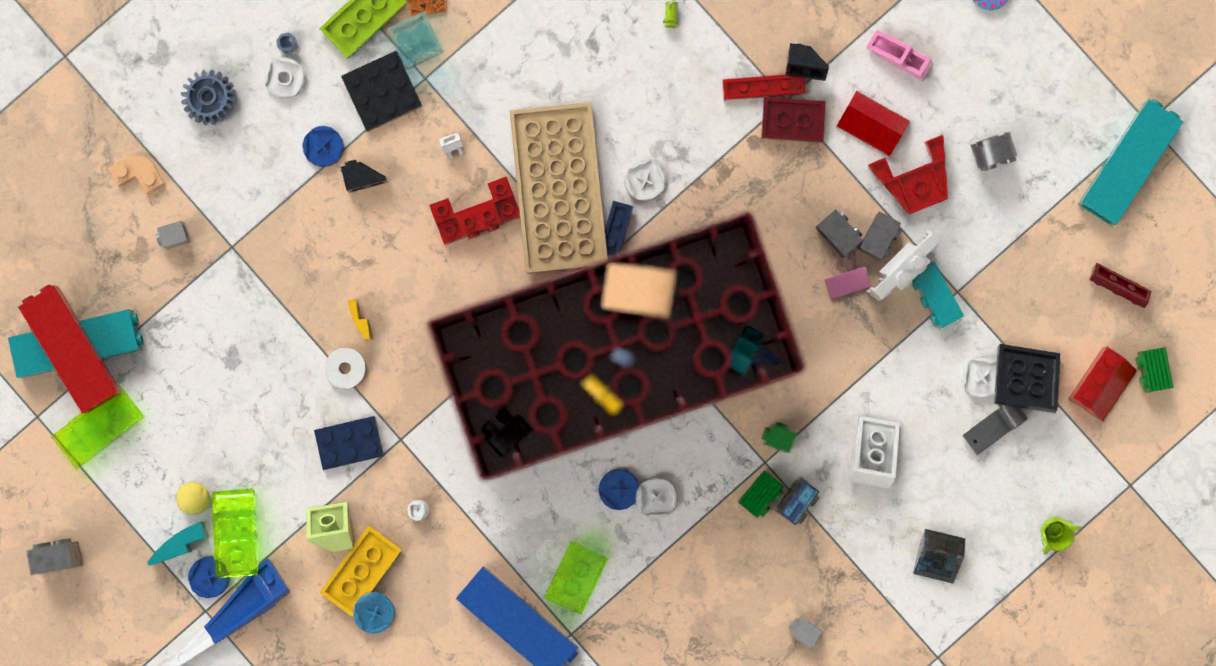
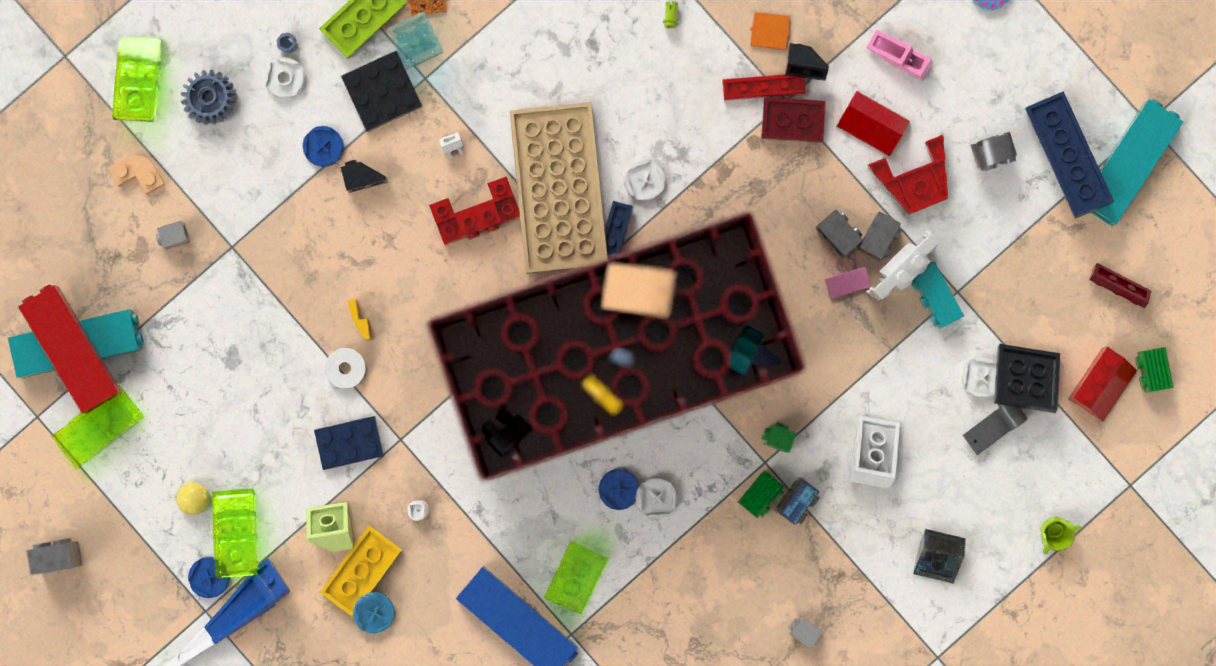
teal slope [147,521,209,566] -> none
none -> clear neon green slope [112,37,163,122]
none -> orange piece [750,12,790,50]
none -> dark blue plate [1025,91,1114,219]

